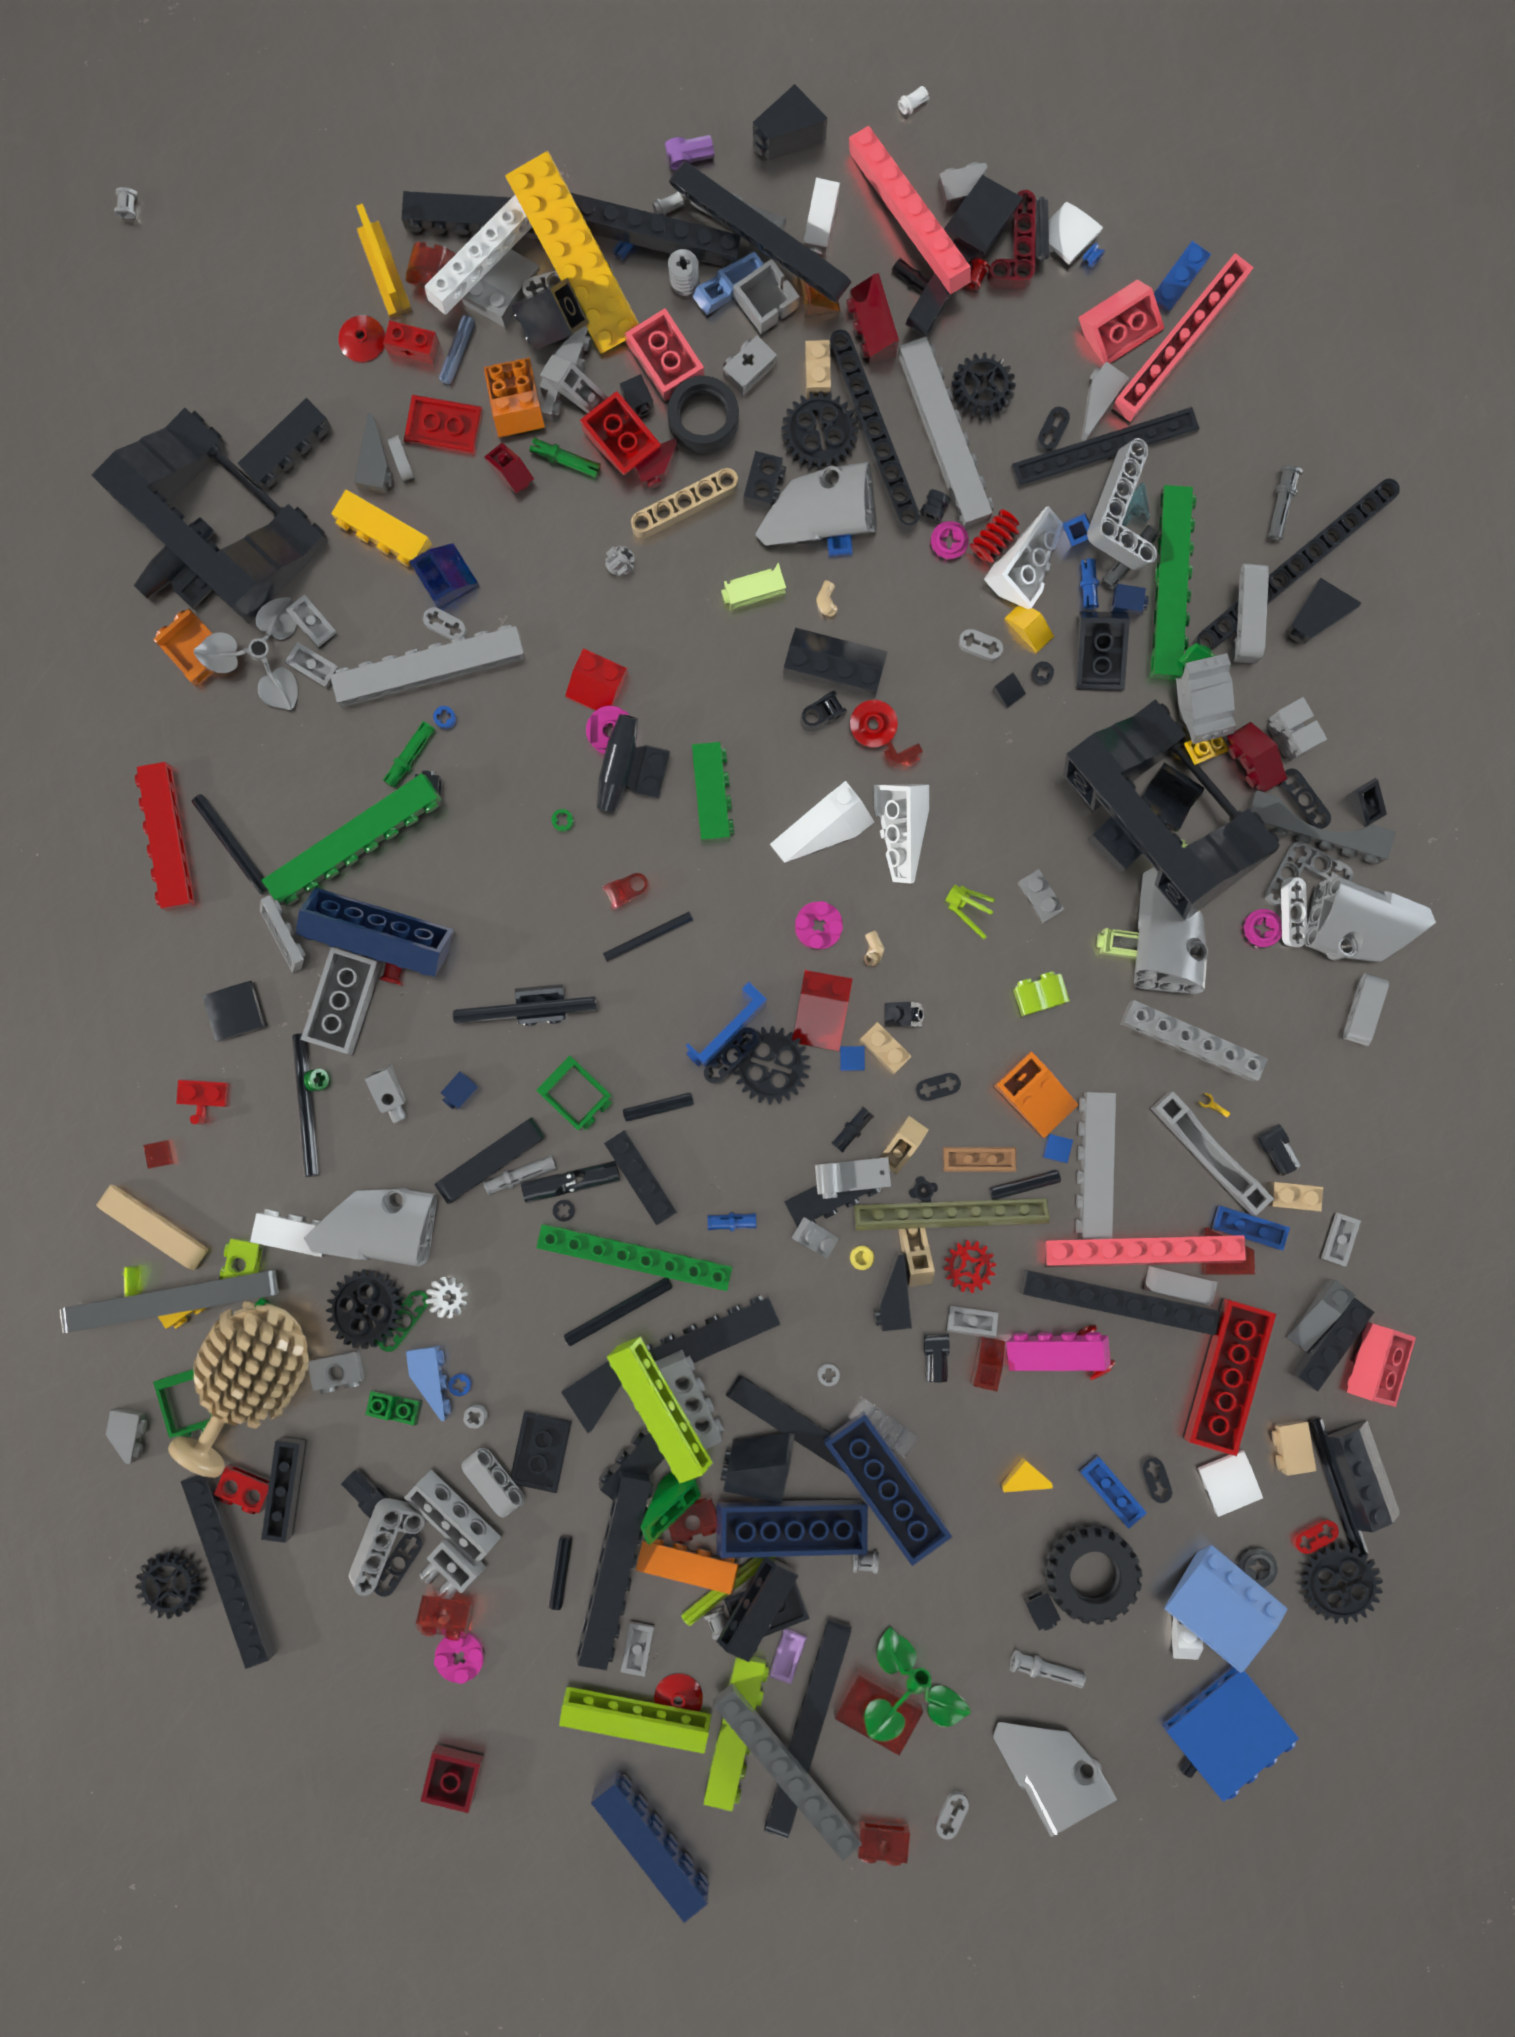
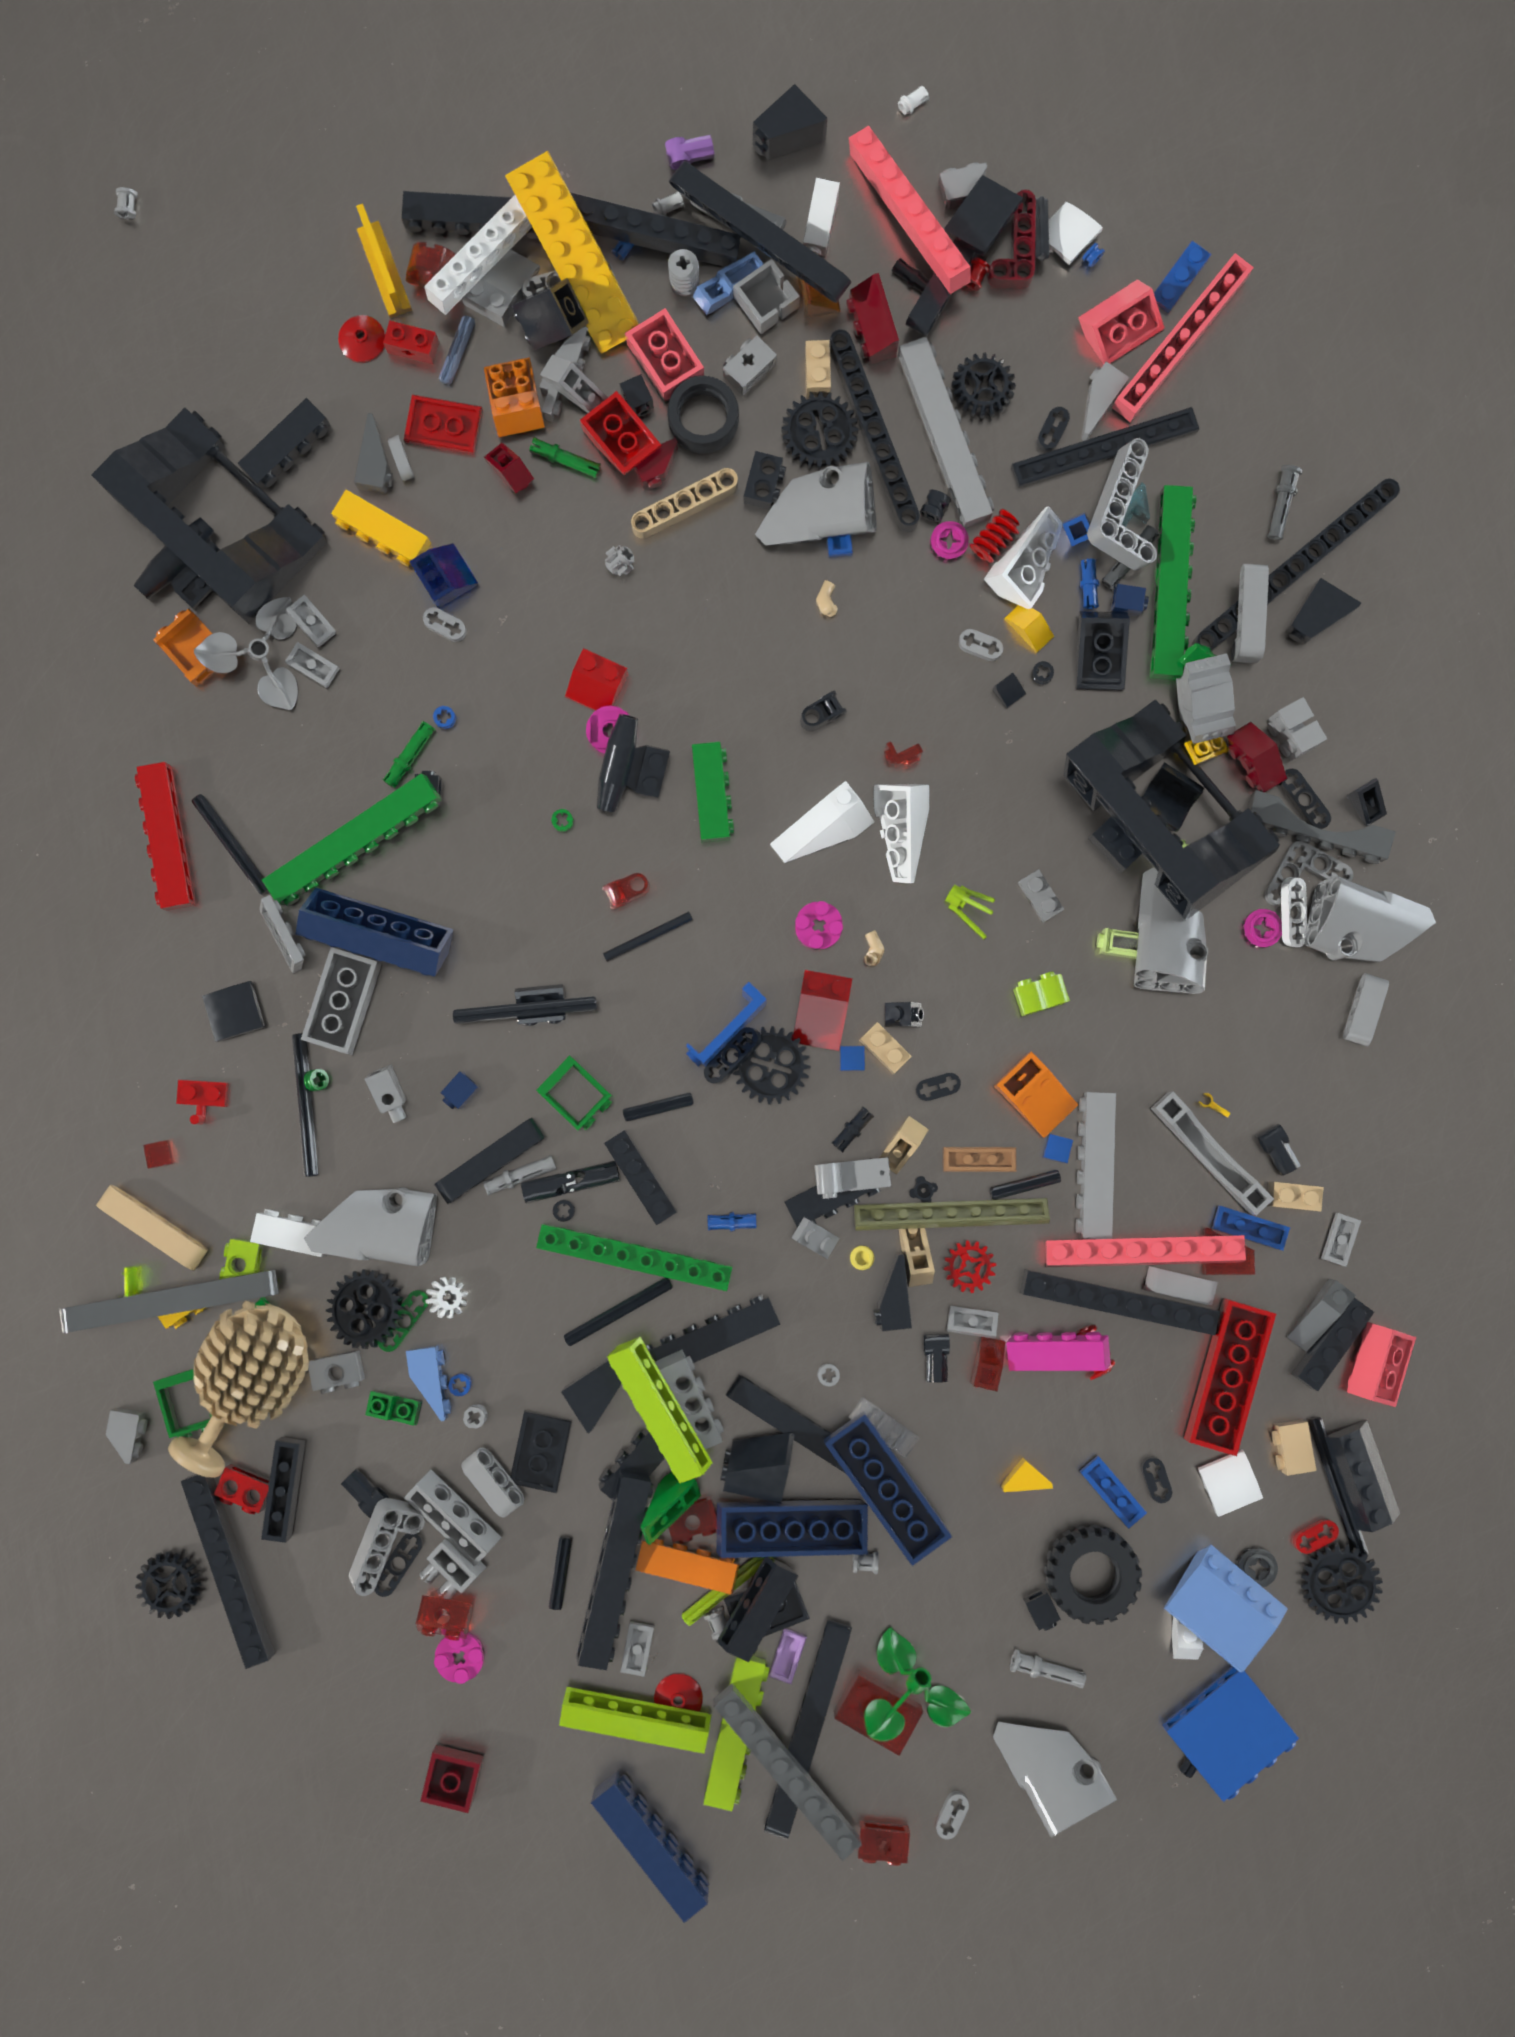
light grey brick [330,625,526,707] -> none
red bush [379,962,402,985] -> none
yellowish green window [721,563,786,610] -> none
black slope [783,627,888,698] -> none
red dish [850,700,898,748] -> none
light grey brick [1120,1000,1268,1082] -> none

